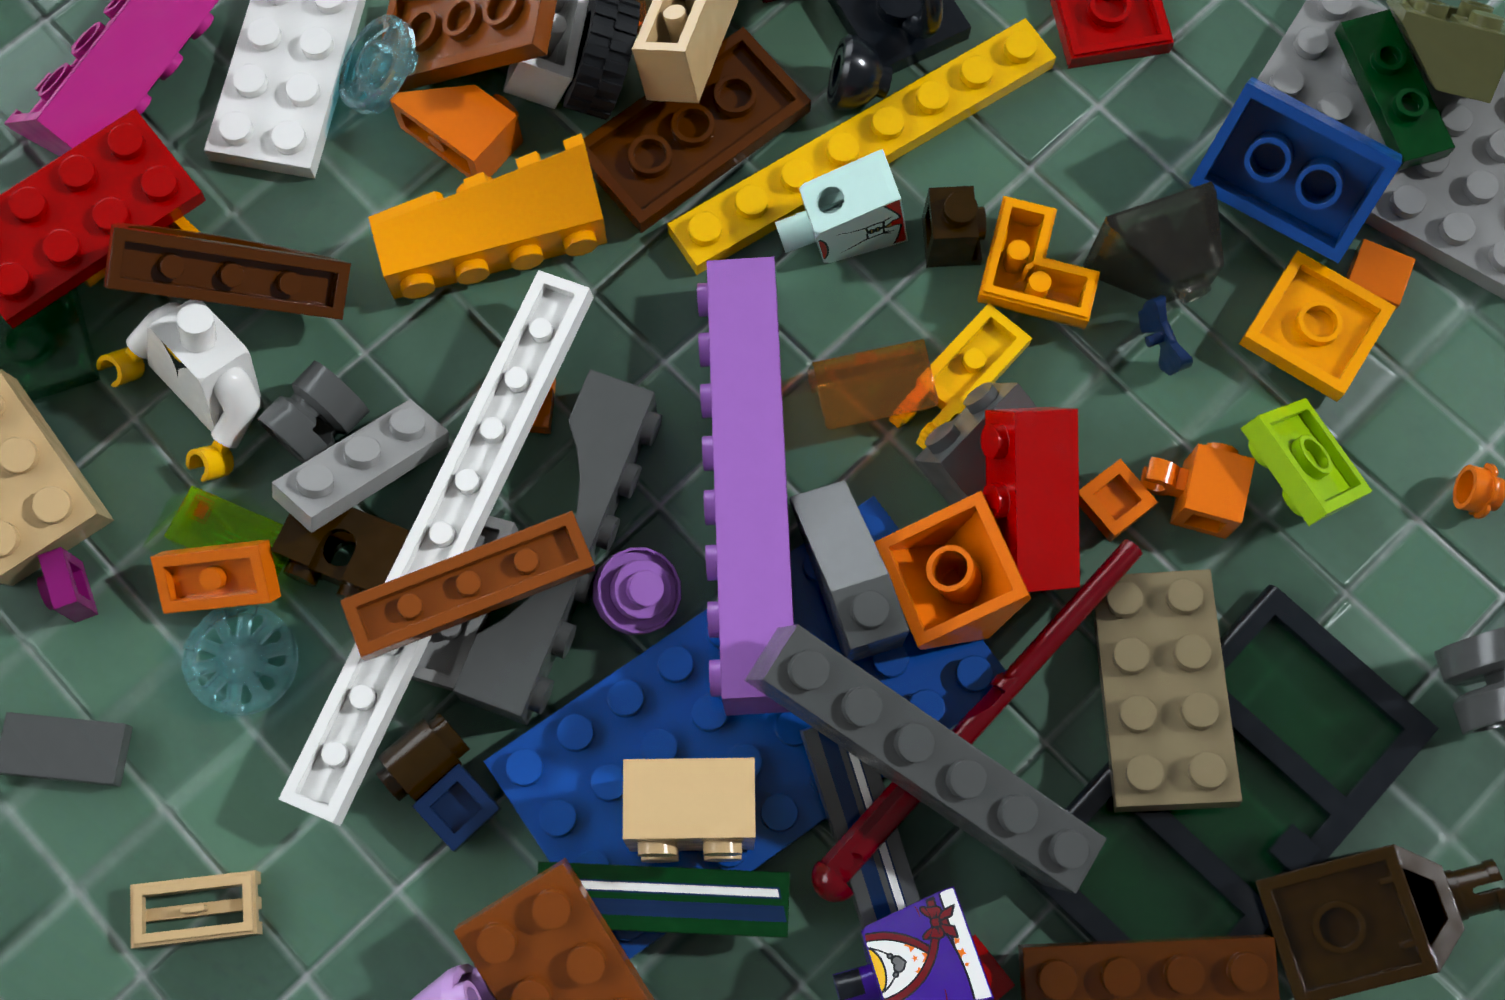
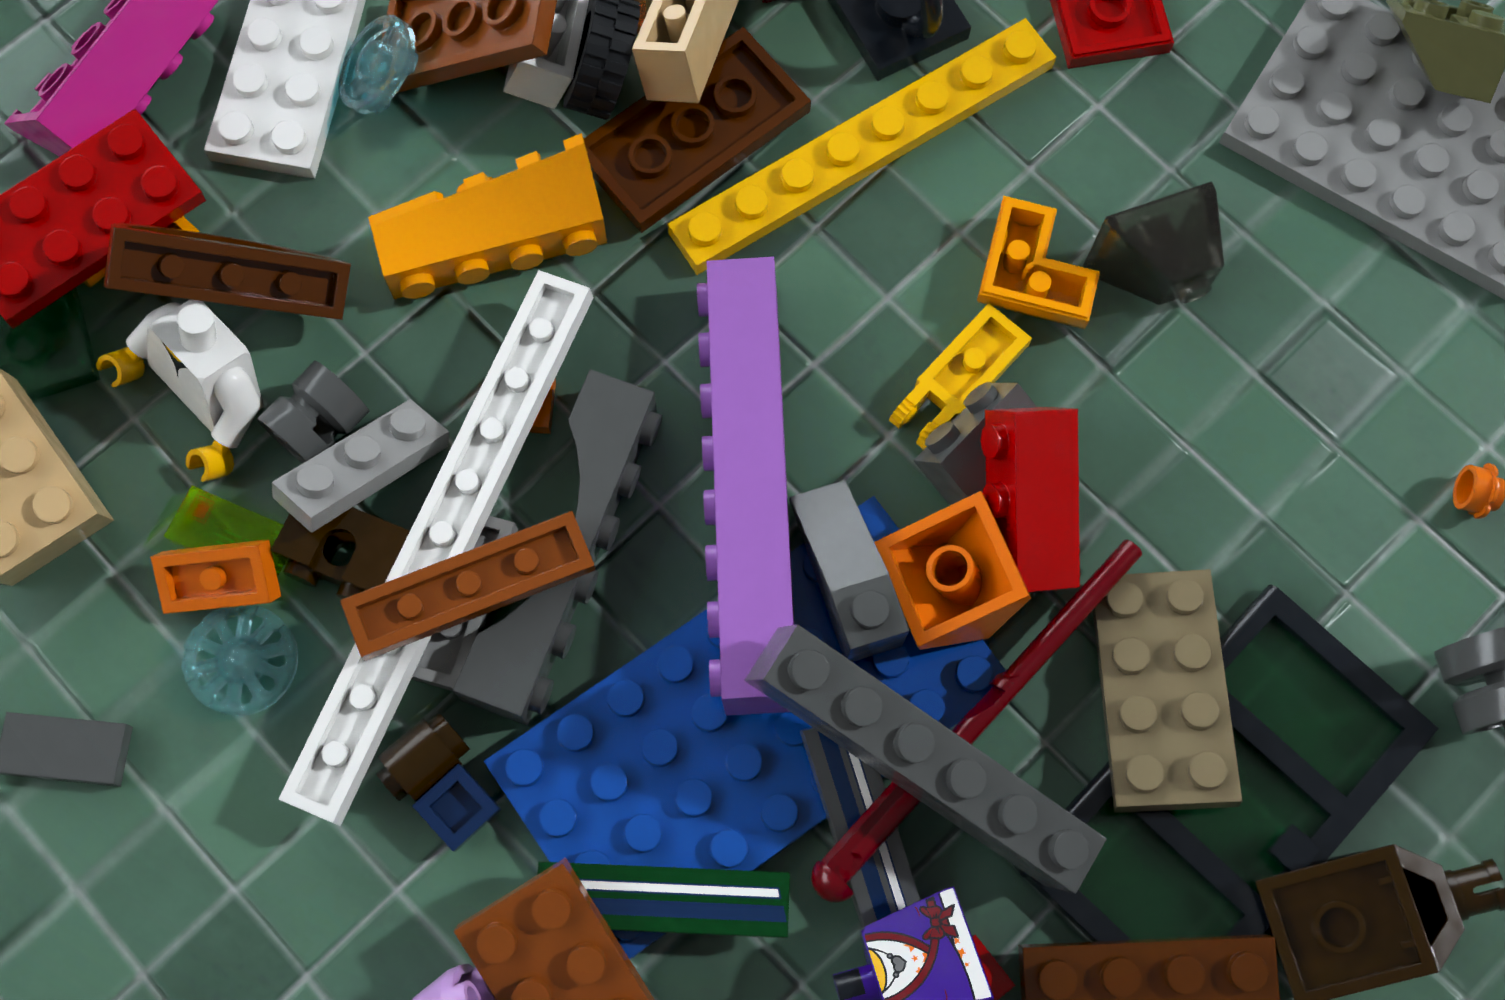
magenta plate [37,547,98,623] -> none
tan tile [130,870,263,949] -> none
orange slope [390,84,523,177] -> none
medium lavender plate [593,547,681,635] -> none
tan brick [623,758,756,863] -> none
light aqua torso [775,149,908,263] -> none
clear orange panel [807,339,939,430] -> none
black brick [827,34,893,111] -> none
dark brown brick [922,186,986,268] -> none
orange plate [1079,458,1158,542] -> none
dark blue piece [1138,295,1193,376] -> none
orange brick [1140,442,1255,539] -> none
blue brick [1189,77,1402,264] -> none
light orange plate [1239,250,1396,402] -> none
lime plate [1240,398,1372,526] -> none
dark green plate [1334,9,1455,171] -> none
orange tile [1346,239,1416,311] -> none

